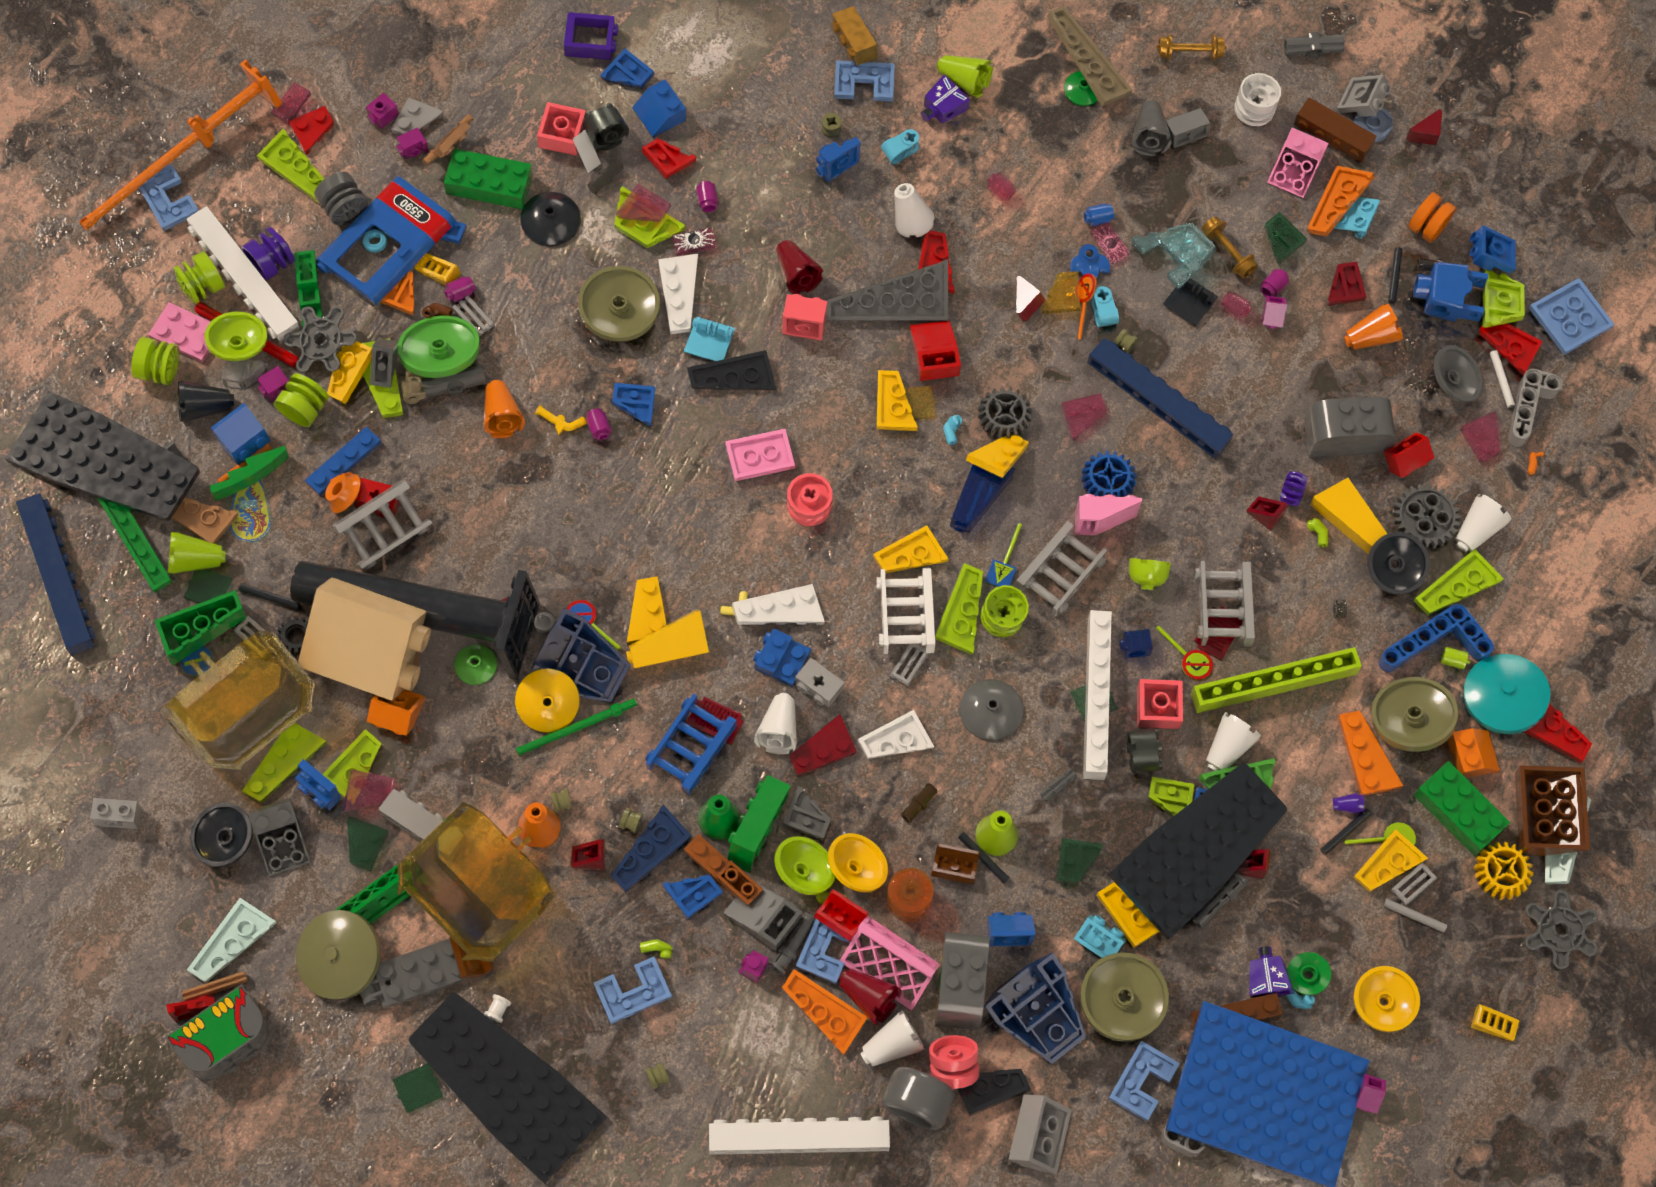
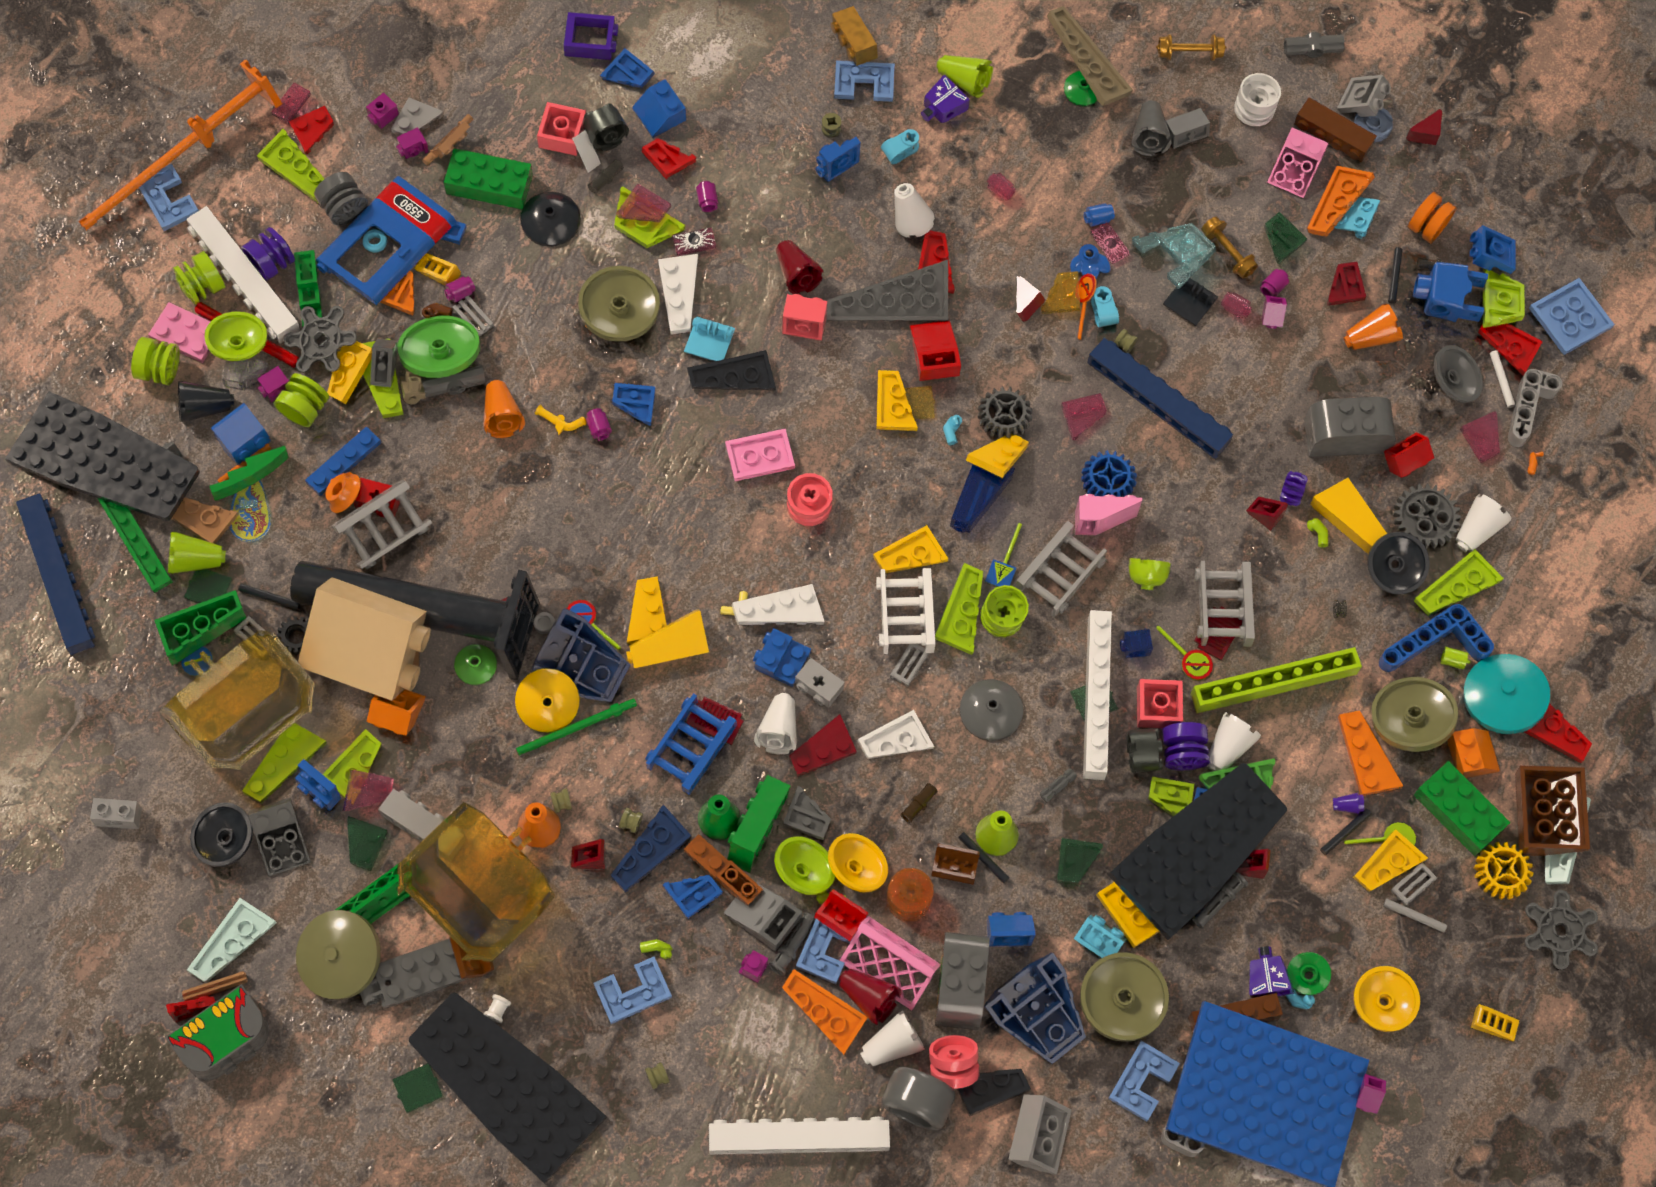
none -> dark purple wheel [1162,722,1210,770]

